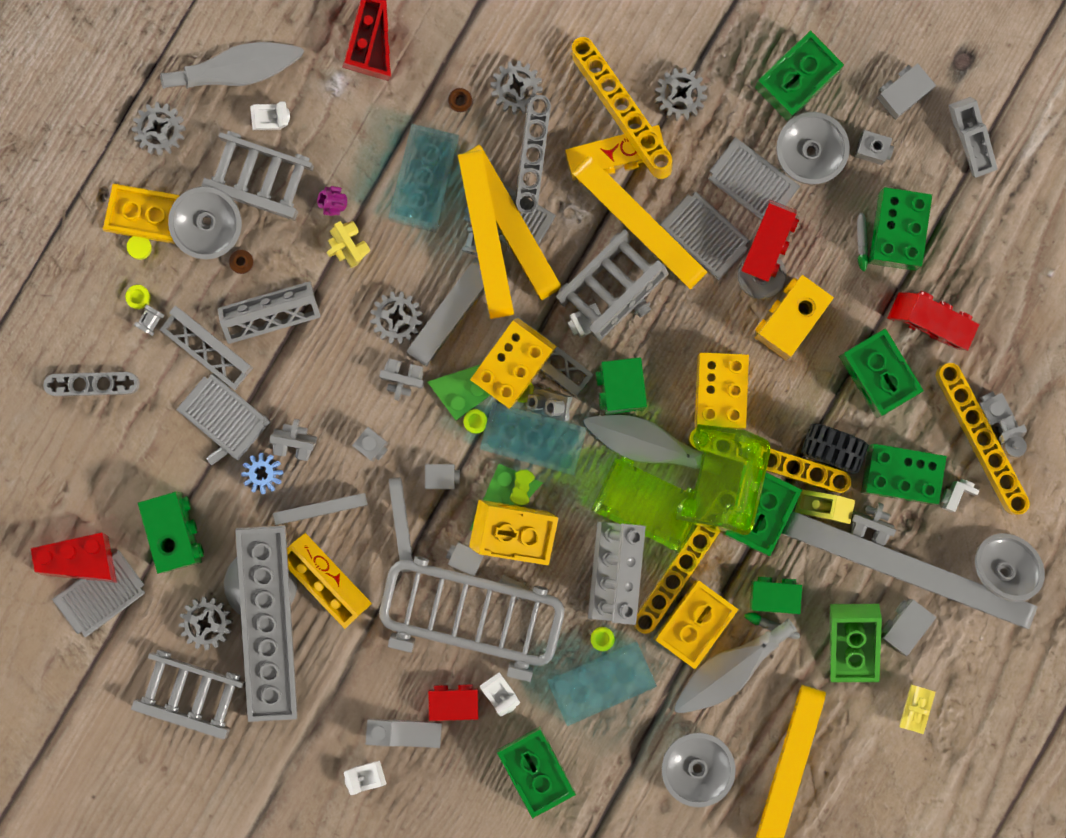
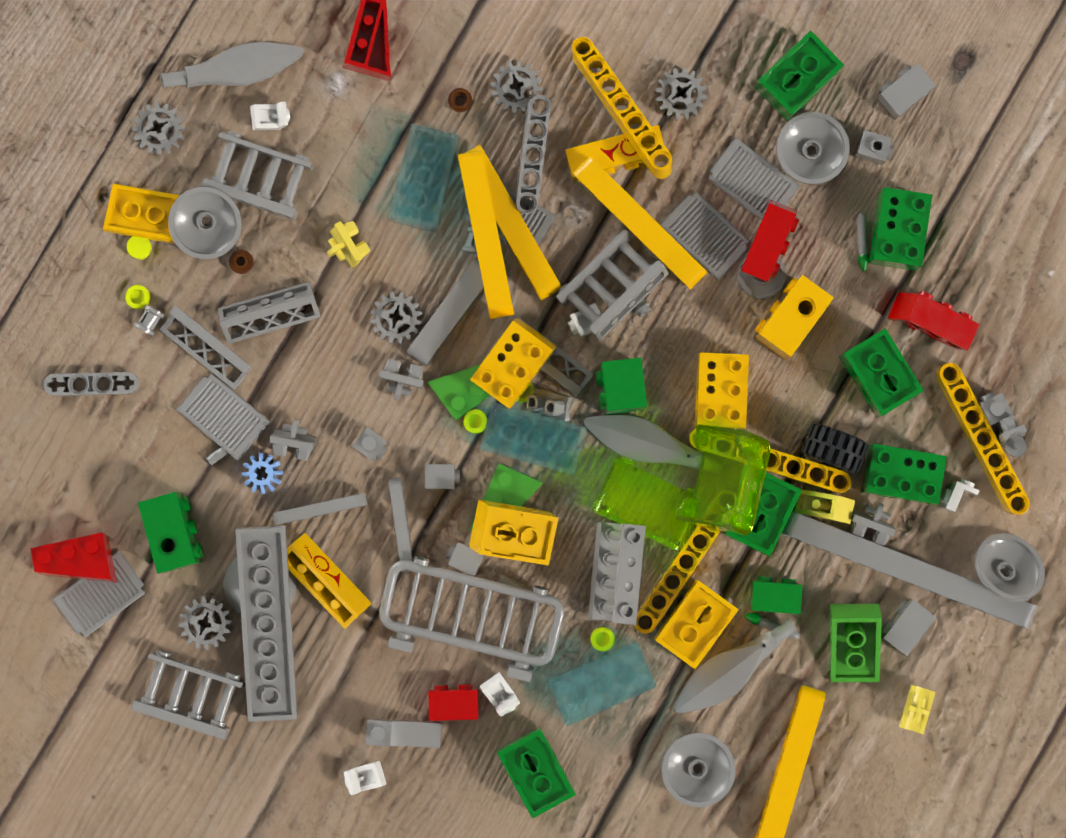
magenta gear [317,186,347,216] -> none
lime piece [510,469,535,506] -> none
light grey slope [948,97,998,178] -> none

